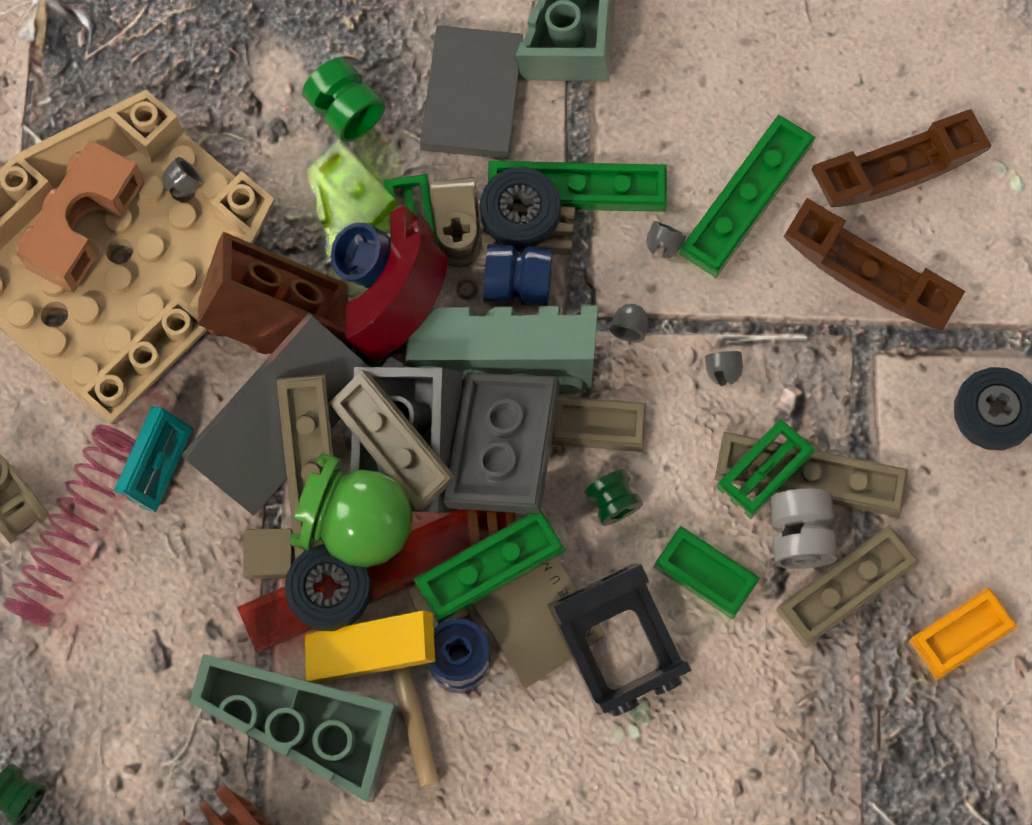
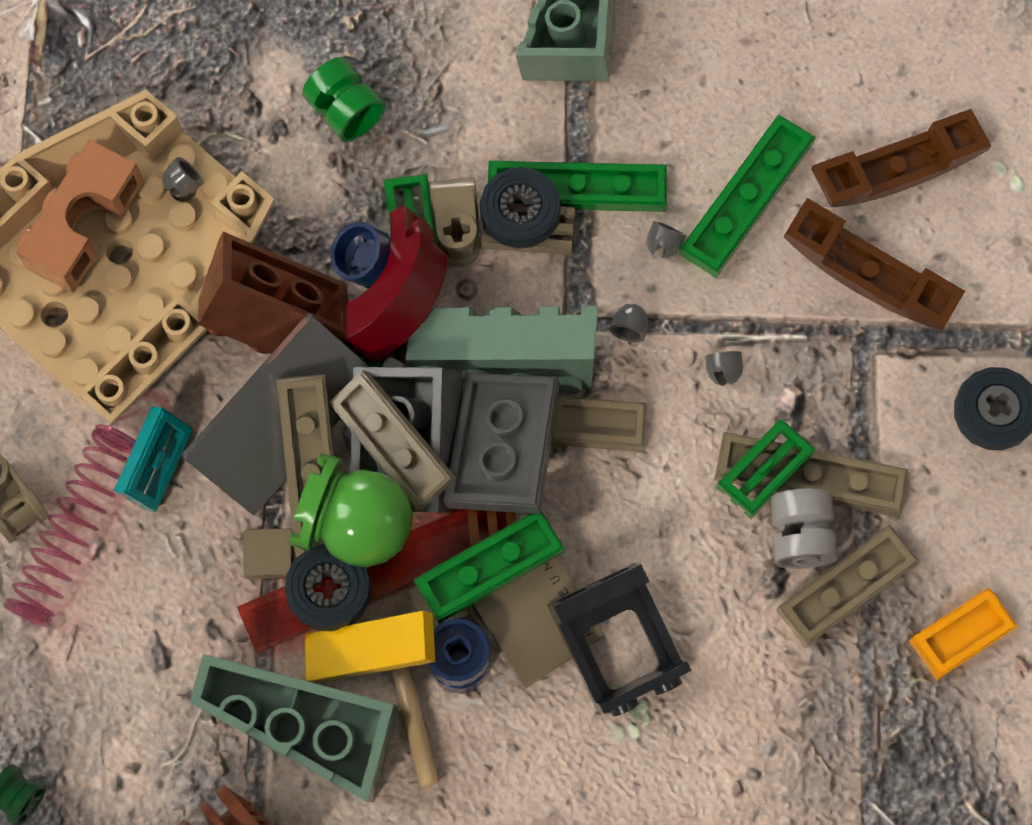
clear neon green wing [307,139,399,259] -> none
dark grey tile [420,25,523,159] -> none
dark blue wheel [483,244,552,307] -> none
dark green wheel [584,469,643,526] -> none
green tile [653,526,760,620] -> none

